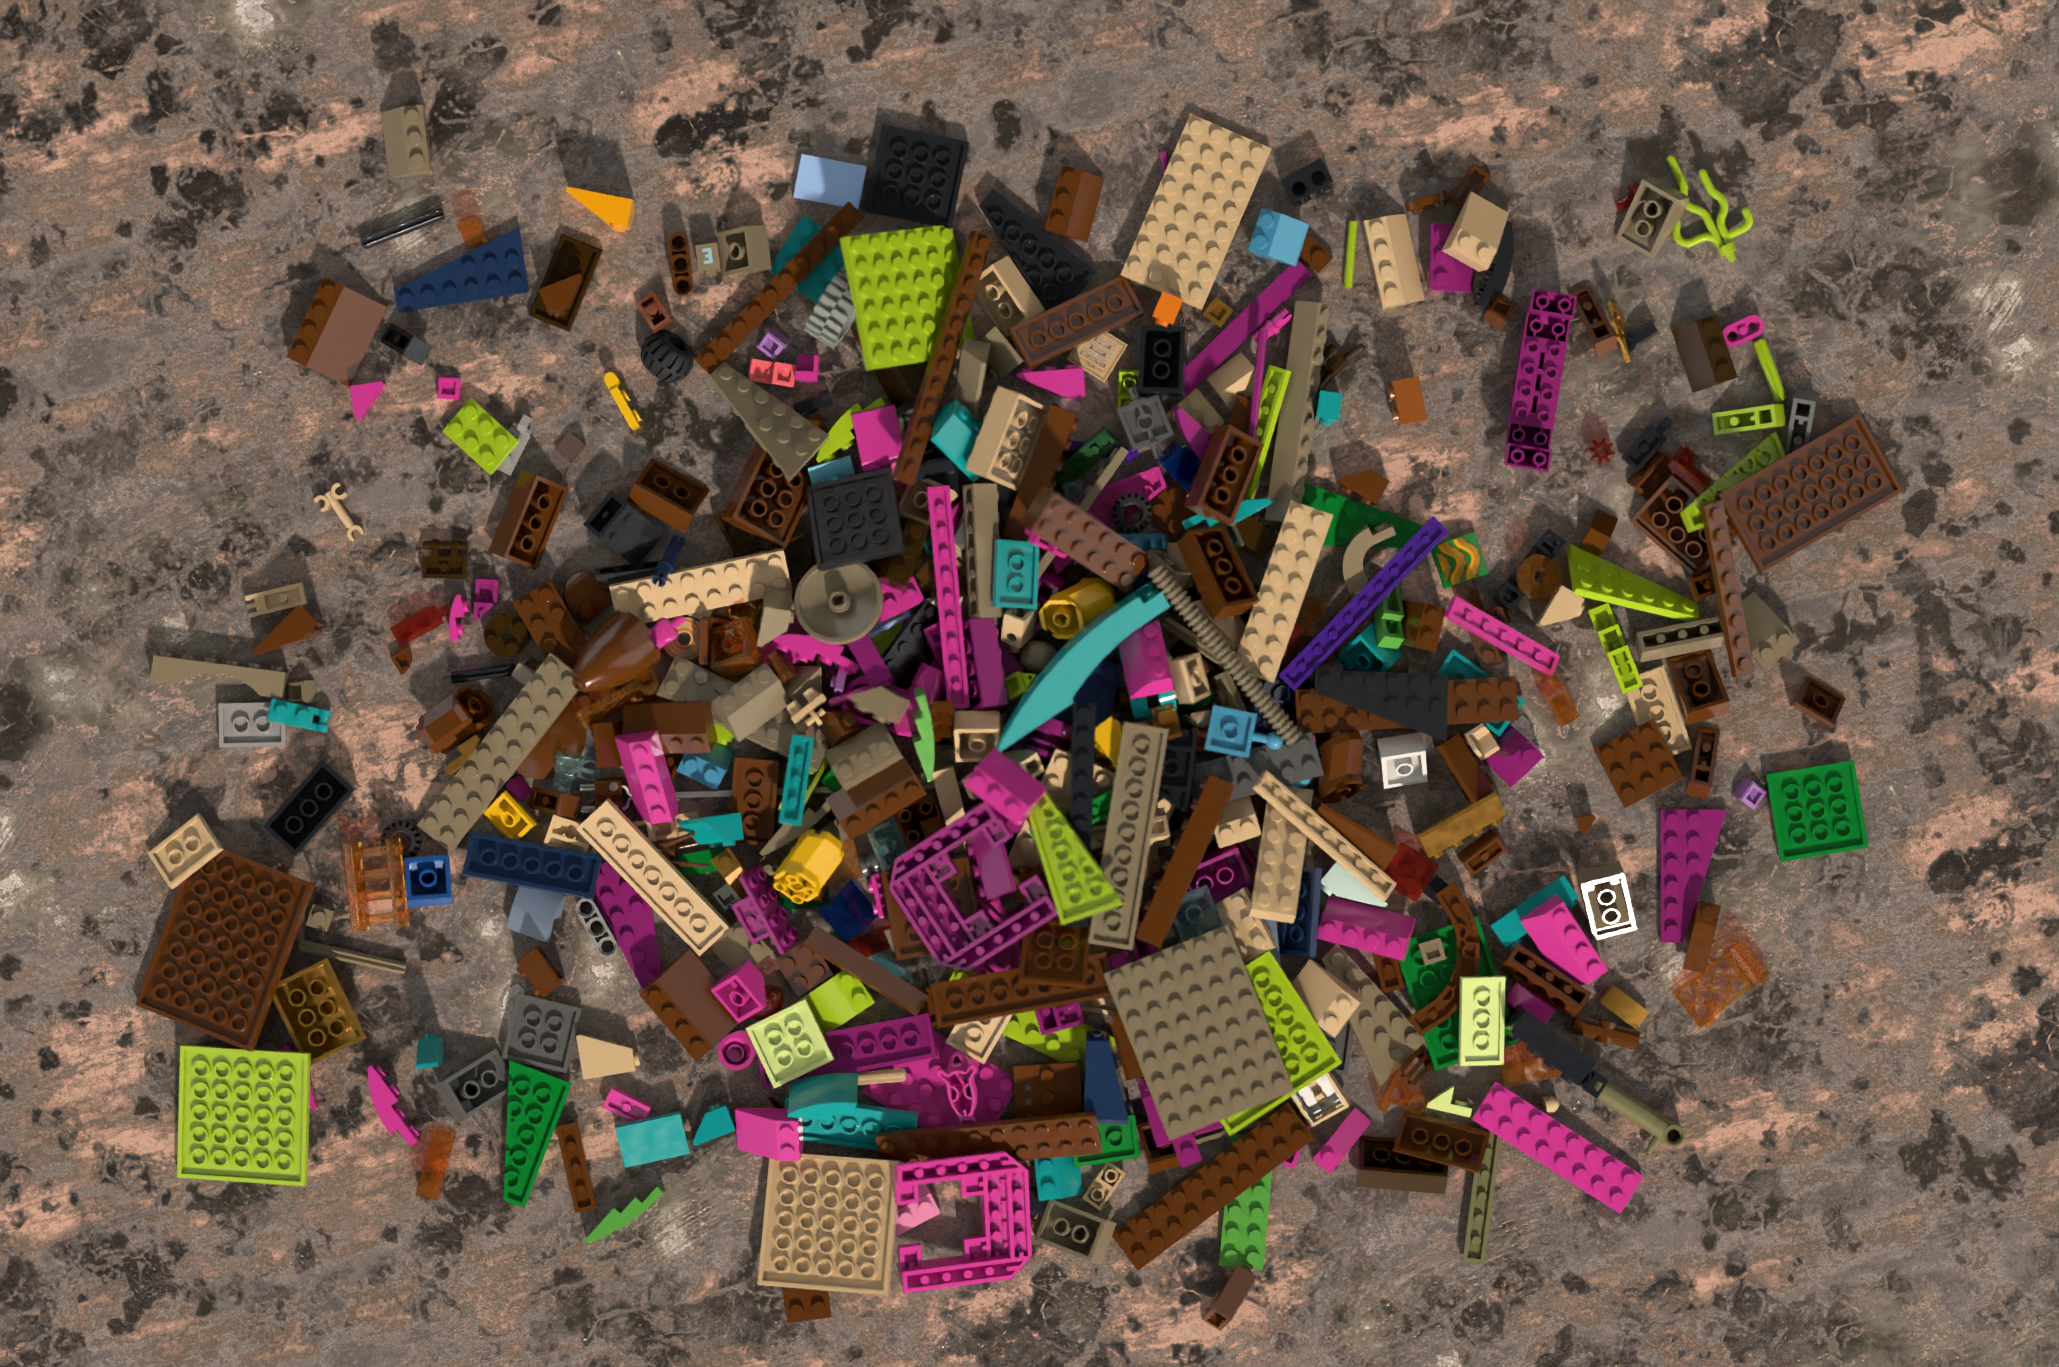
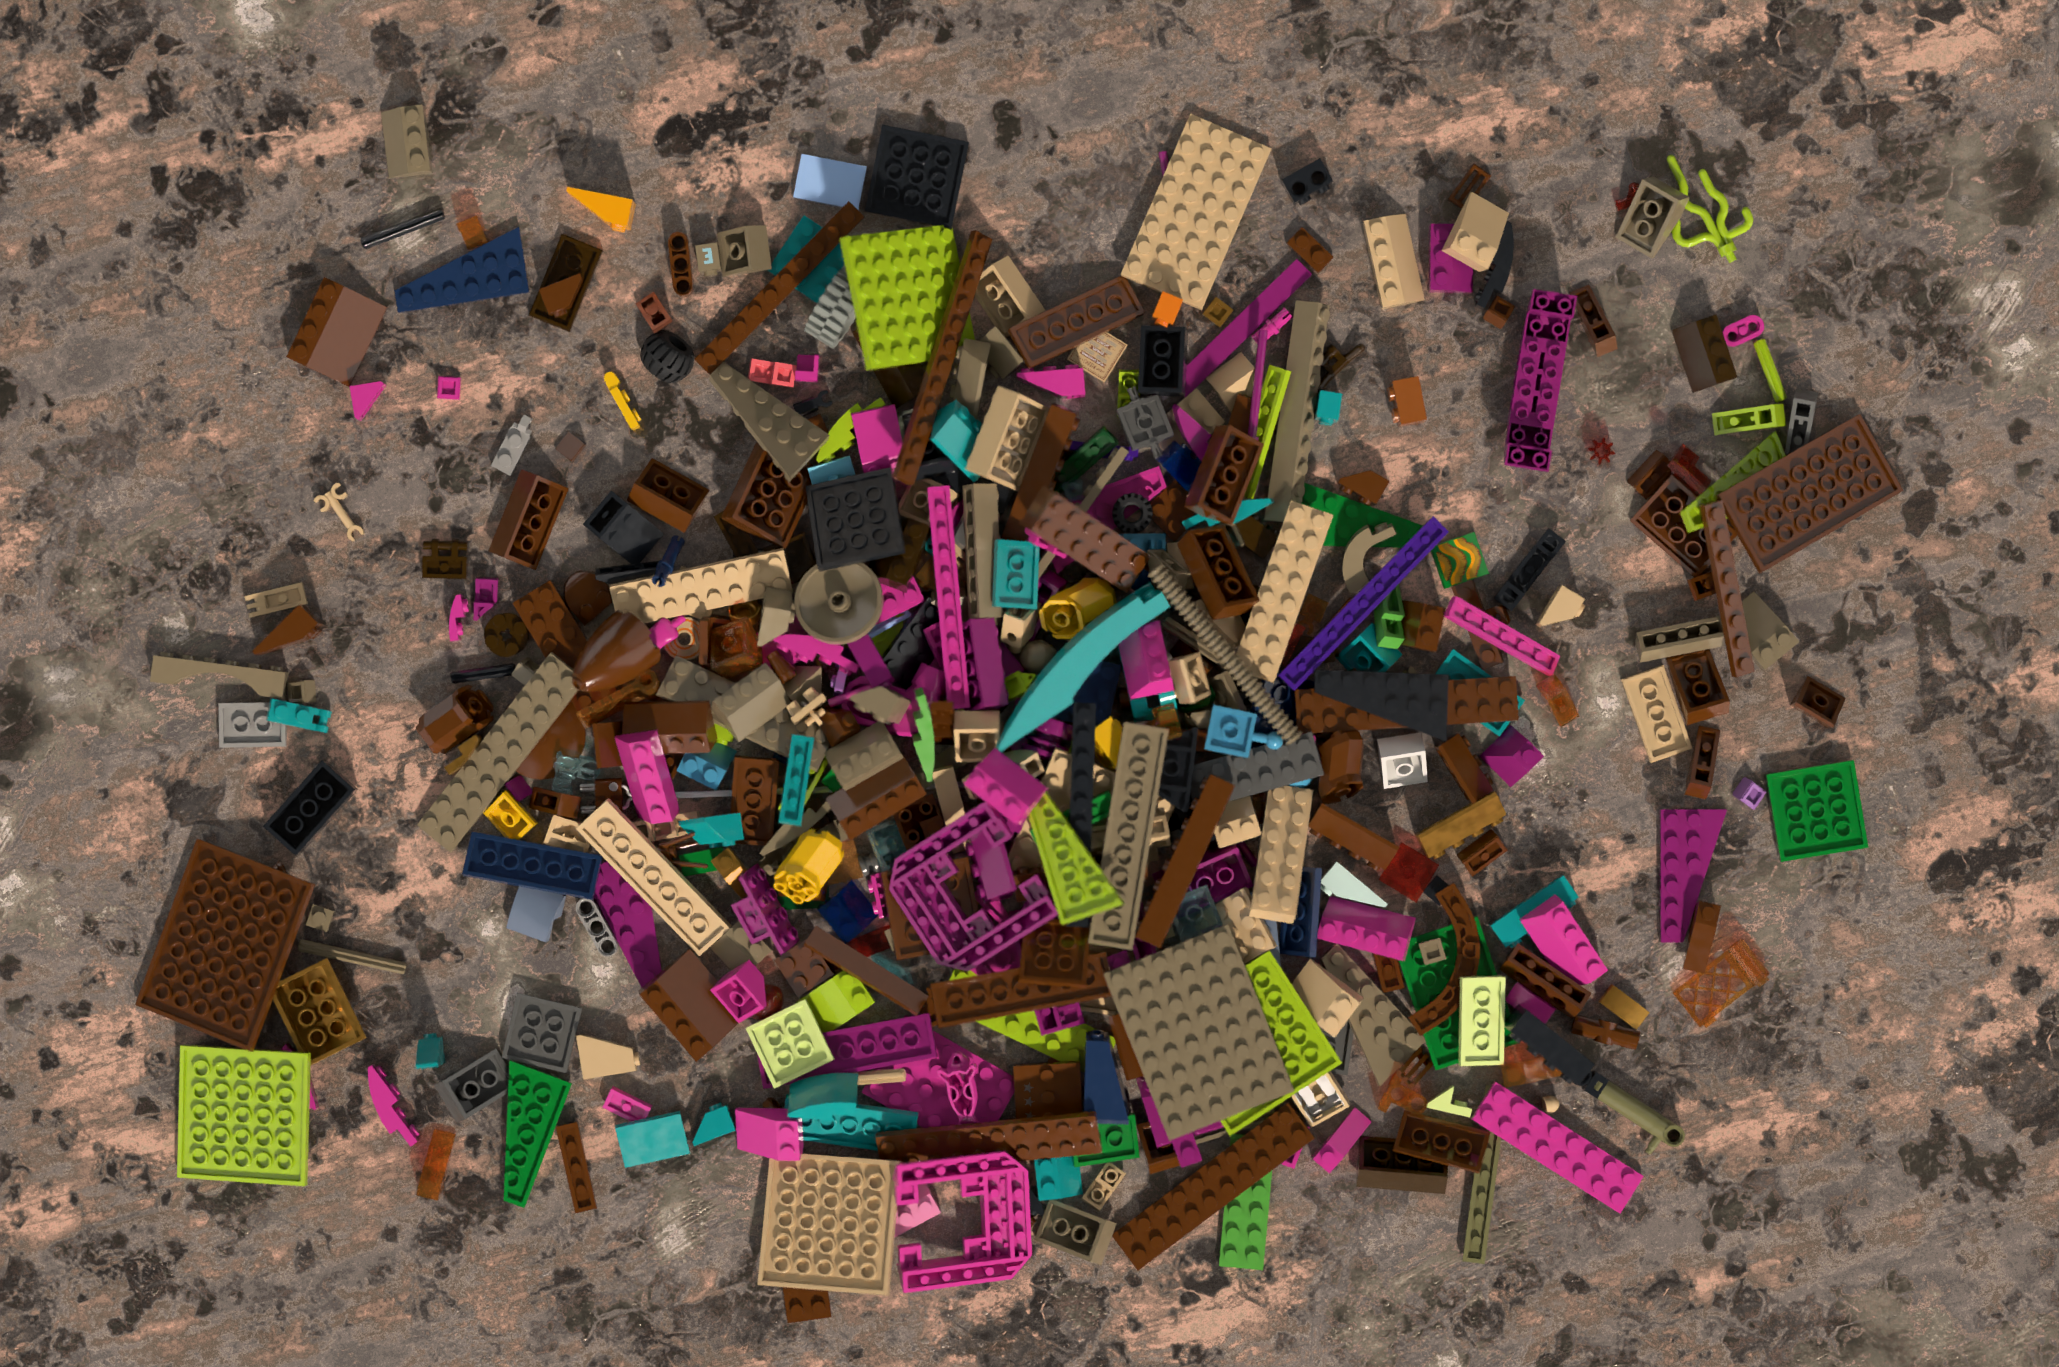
tan tile [147,813,224,889] -> none
clear orange fence [343,838,410,932] -> none
black slope [380,323,432,366] -> none
black tyre [380,821,422,861] -> none
clear red hinge [390,605,451,647] -> none
reddish brown tile [390,645,413,675] -> none
blue slope [404,855,453,908] -> none
lime plate [442,398,520,475] -> none
reddish brown slope [516,946,566,998] -> none
bright green slope [584,1185,665,1244] -> none
dark grey plate [711,883,741,913] -> none
dark pink piece [717,1030,756,1070] -> none
medium lavender slope [757,327,790,361] -> none
tan plate [945,1015,1012,1064] -> none
black wing [979,189,1096,311] -> none
reddish brown slope [1045,165,1104,243] -> none
reddish brown slope [1202,1265,1257,1331] -> none
dark azure slope [1248,208,1309,267] -> none
tan tile [1252,770,1397,902] -> none
lime bar [1343,221,1358,288] -> none
reddish brown plate [1405,190,1449,215] -> none
tan panel [1464,723,1500,760] -> none
clear orange plate [1516,554,1562,599] -> none
lime wing [1567,544,1700,622] -> none
reddish brown slope [1573,814,1595,836] -> none
dark tan slope [1577,861,1637,940] -> none
reddish brown slope [1579,509,1618,557] -> none
lime slope [1587,602,1643,694] -> none
reddish brown plate [1593,719,1684,808] -> none
pearl gold piece [1607,299,1632,363] -> none
black hinge [1621,417,1673,472] -> none
black bar [1625,321,1659,353] -> none

